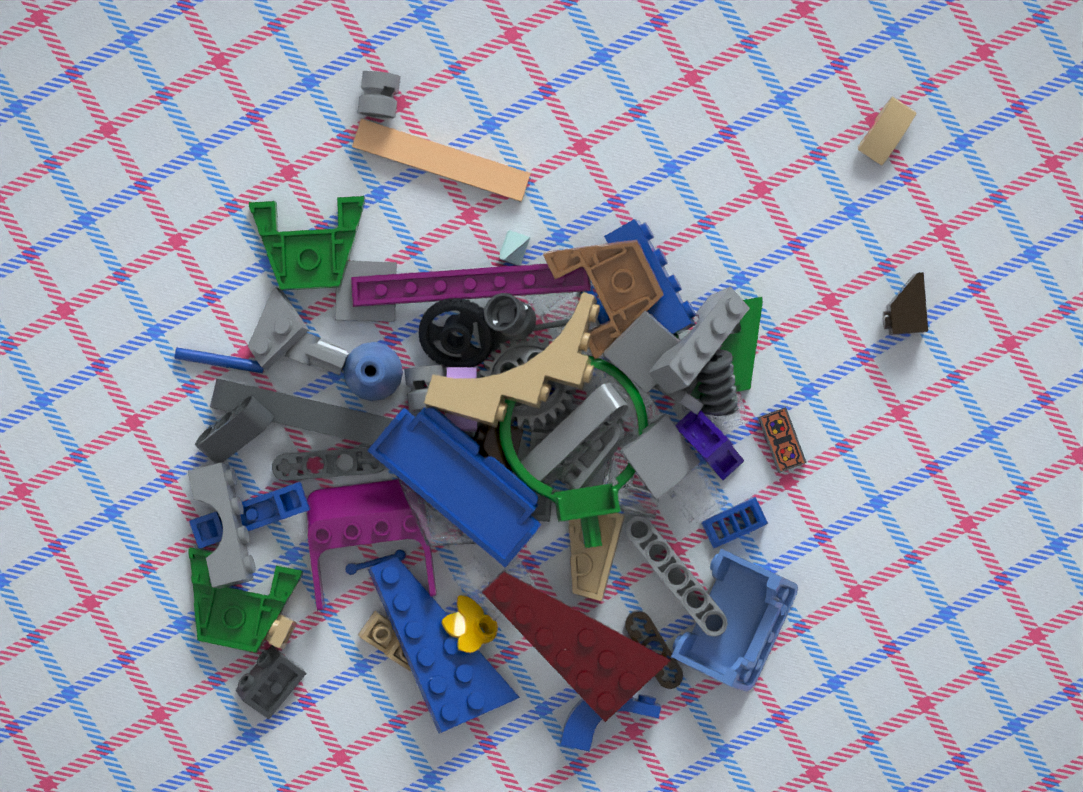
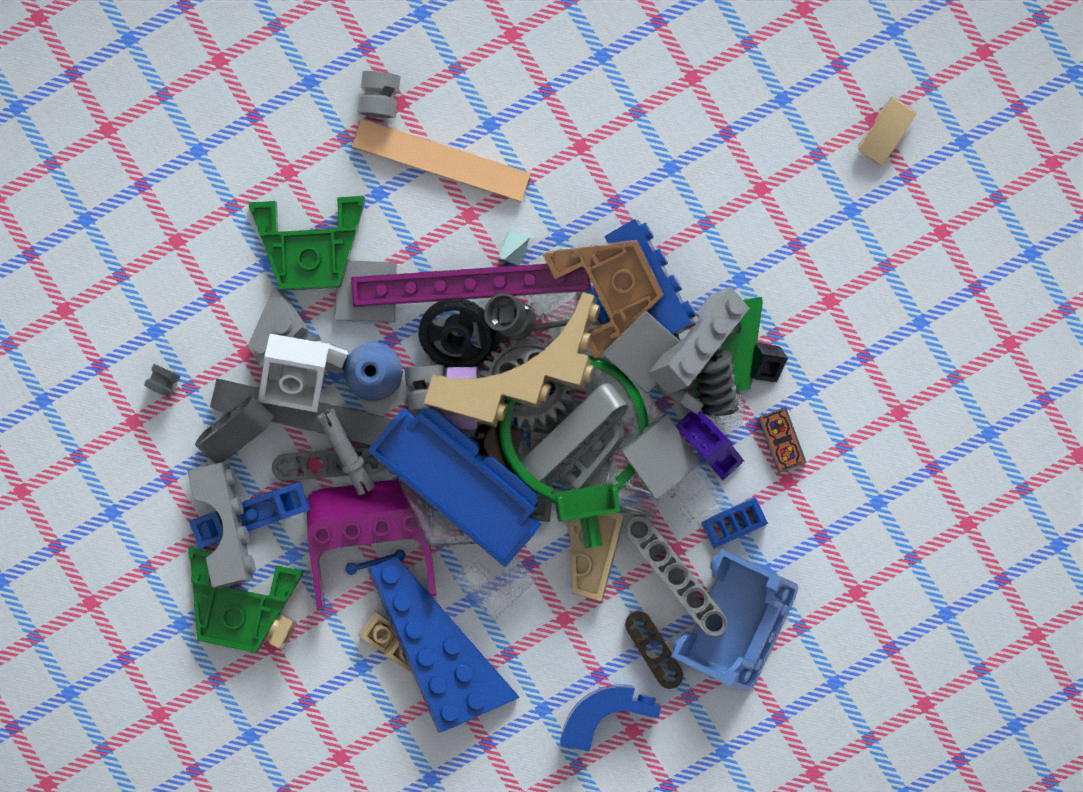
blue bar [175,347,264,374] -> none
dark grey bracket [235,645,307,719] -> none
yellow plate [441,595,498,653] -> none
dark red wing [482,571,671,722] -> none
dark brown slope [882,272,928,335] -> none
none -> dark grey wheel [144,364,181,398]
none -> white brick [258,334,329,412]
none -> light grey pin [317,409,375,495]
none -> black slope [750,343,788,382]

